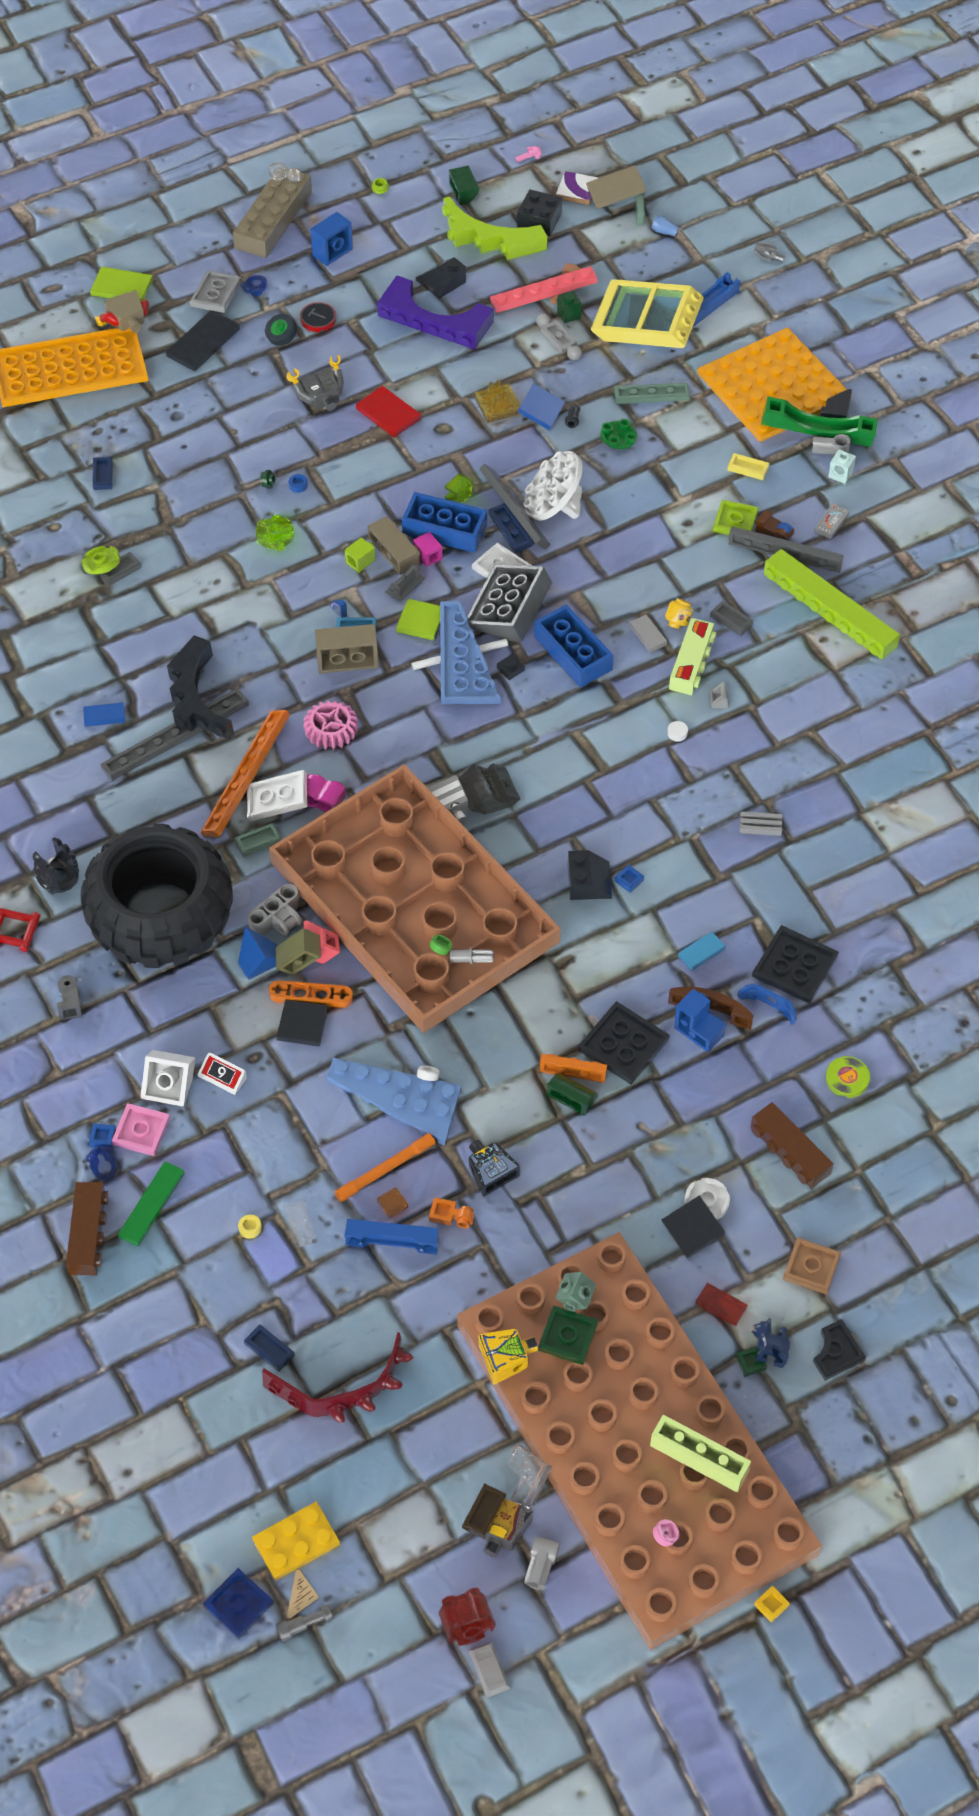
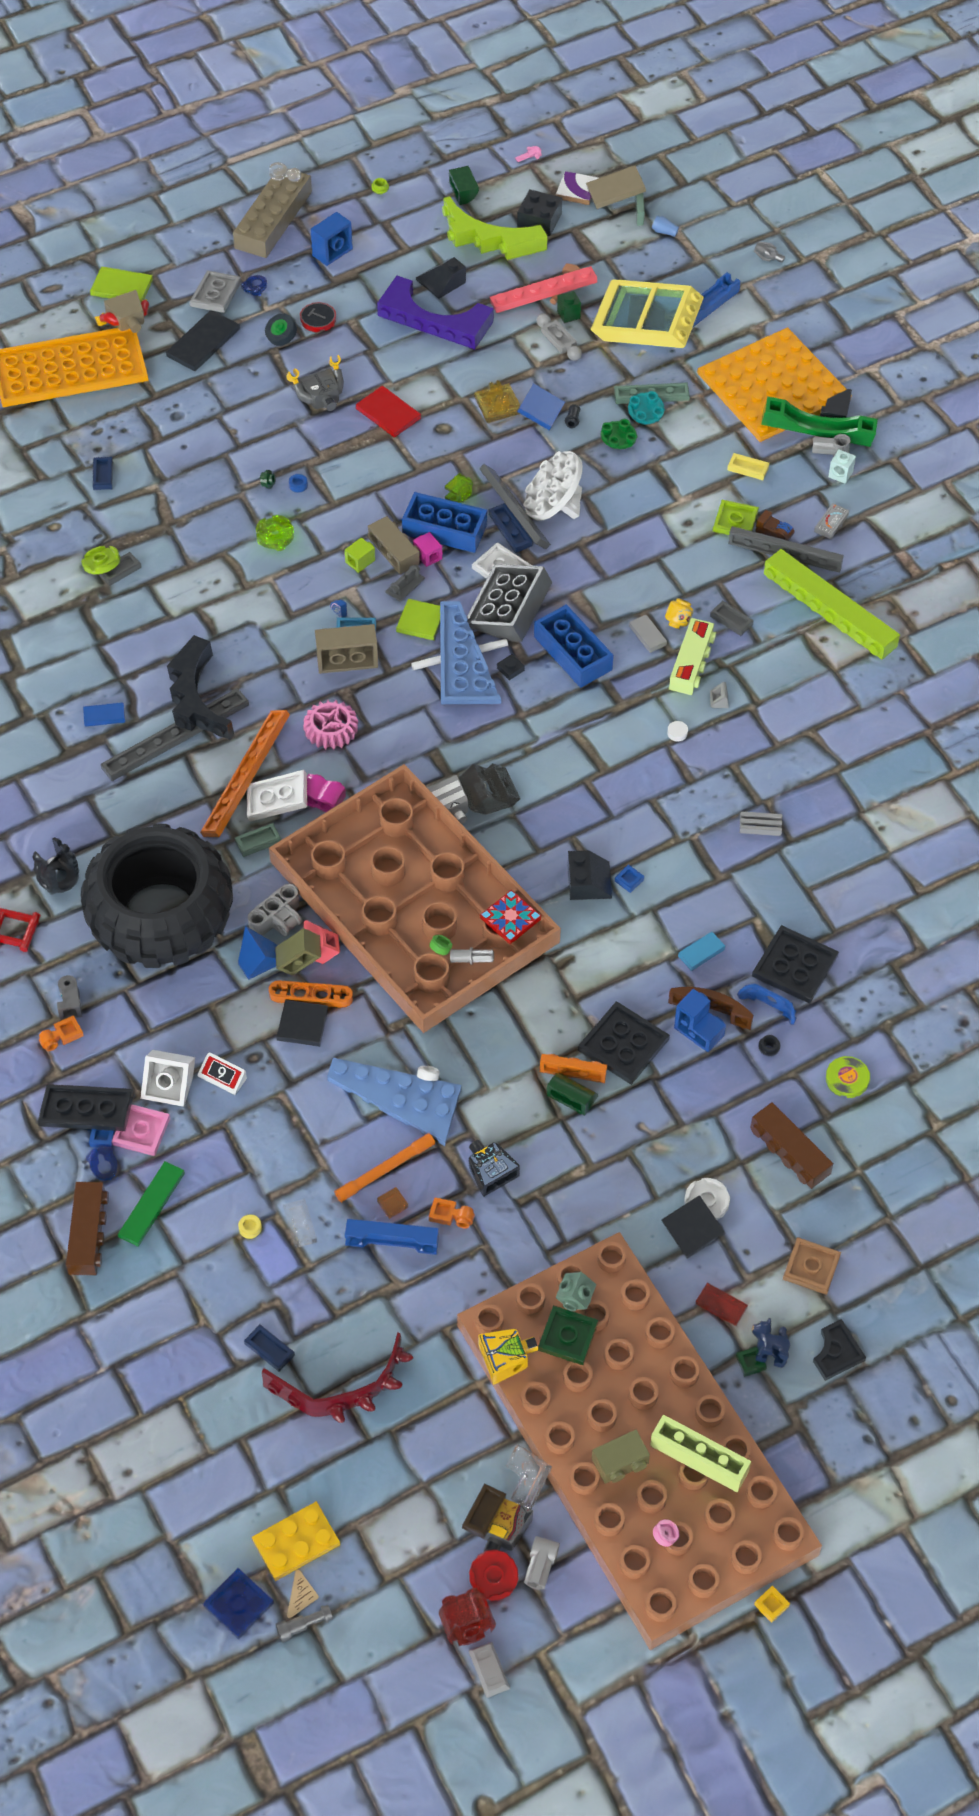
none -> black tile [37,1084,134,1131]
none -> orange plate [39,1015,83,1051]
none -> red tile [469,1549,519,1601]
none -> tile [480,890,541,945]
none -> olive brick [592,1430,650,1484]
none -> teal dish [628,391,665,425]
none -> black plate [758,1035,781,1056]

